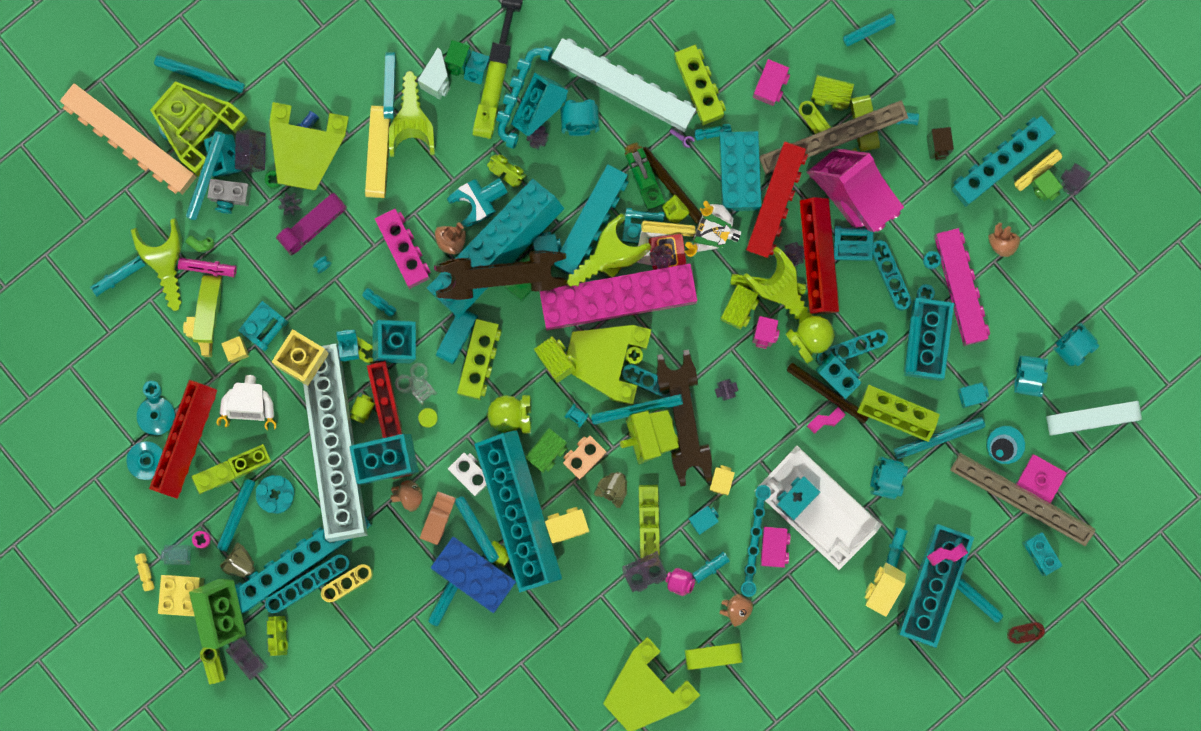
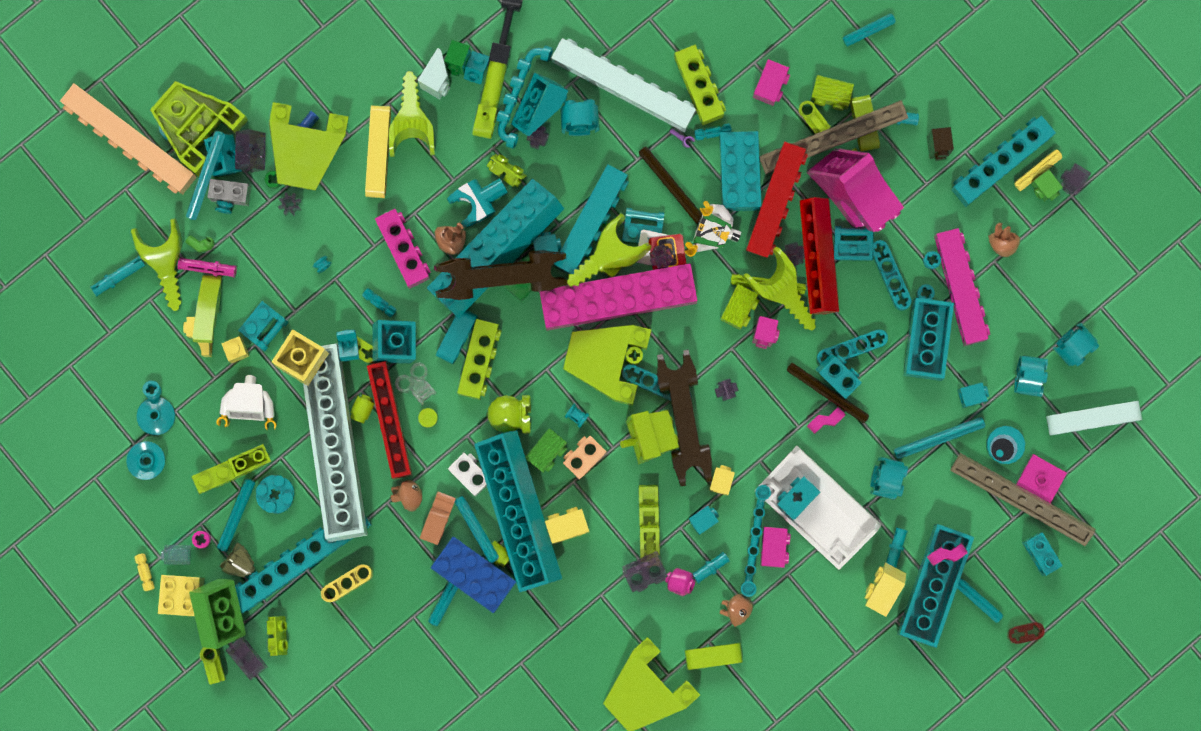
red brick [149,380,217,499] -> none
teal axle [154,55,245,94] -> none
teal beam [265,555,351,613] -> none
magenta beam [276,193,347,256] -> none
teal brick [349,434,419,484] -> none
beam [383,52,396,119] -> none
lime brick [534,336,576,383] -> none
teal axle [591,394,683,424] -> none
olive brick [594,472,628,508] -> none
green plate [624,142,665,211] -> none
light yellow axle [641,221,696,237] -> none
lime slope [662,195,690,224] -> none
lime tile [785,316,835,364] -> none
lime brick [857,385,940,442] -> none
teal axle [905,316,922,373] -> none

